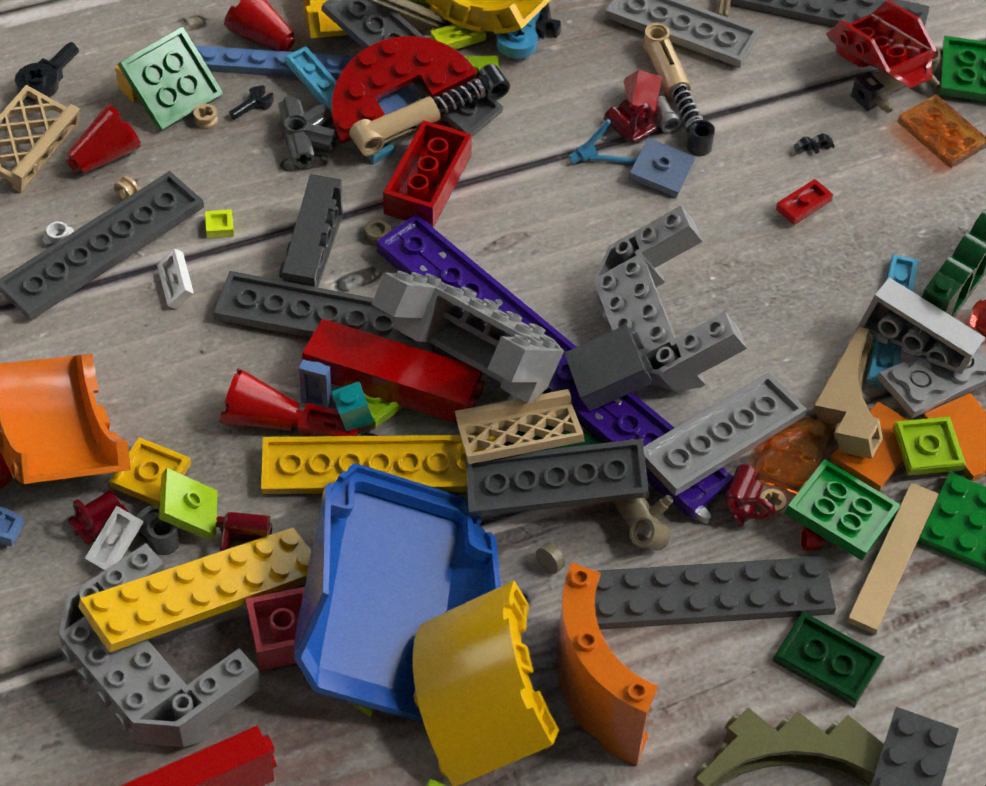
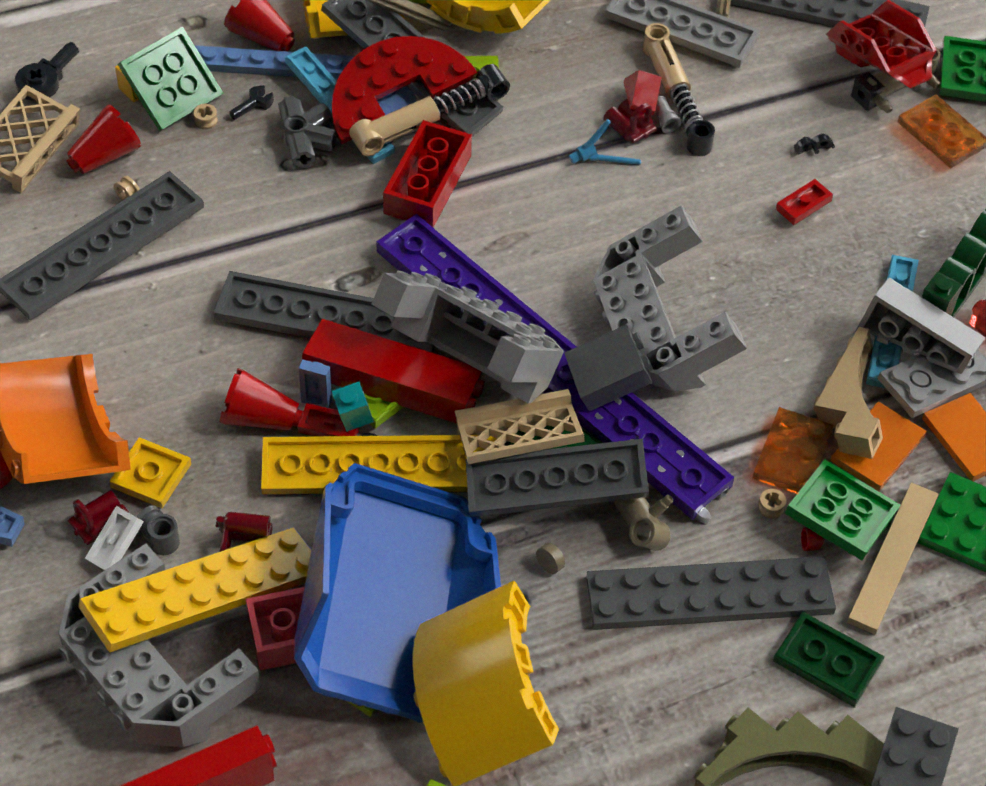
white plate [43,221,74,245] -> none
white plate [157,249,194,309] -> none
lime plate [159,468,218,541] -> none
neon yellow tile [205,209,234,239] -> none
dark grey wedge [279,174,343,287] -> none
dark tan tile [364,219,391,246] -> none
neon yellow plate [430,24,486,49] -> none
dark azure piece [496,10,541,59] -> none
black bar [536,3,561,39] -> none
orange panel [556,562,658,767] -> none
sand blue plate [628,138,696,198] -> none
light grey plate [644,372,807,496] -> none
dark red piece [725,464,776,527] -> none
lime plate [893,416,966,476] -> none

